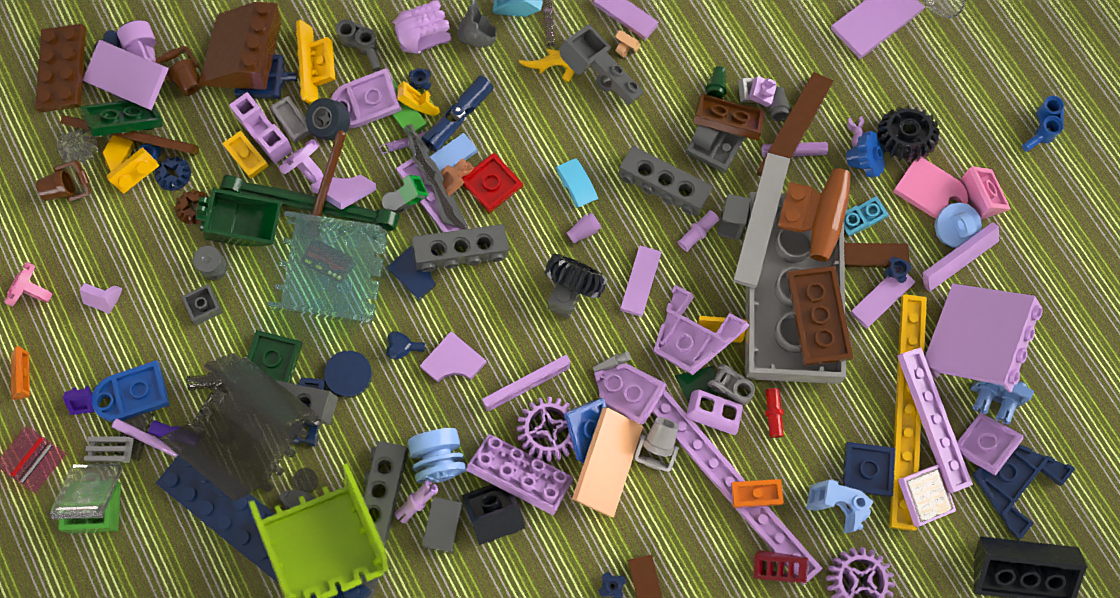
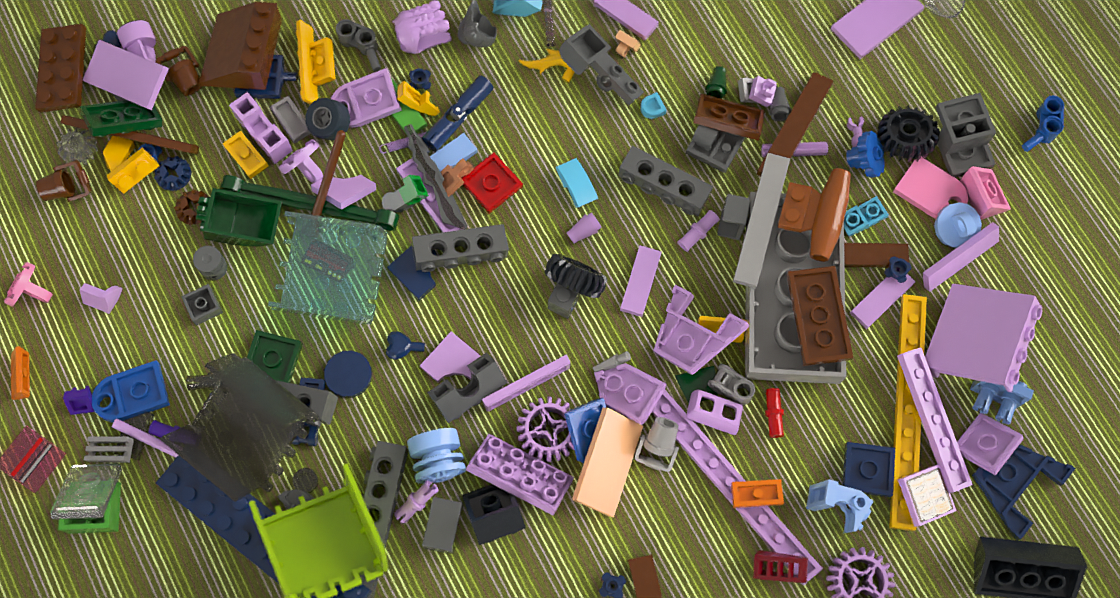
none -> dark grey arch [427,352,508,423]
none -> medium azure tile [640,92,667,119]
none -> dark grey bracket [935,93,996,177]

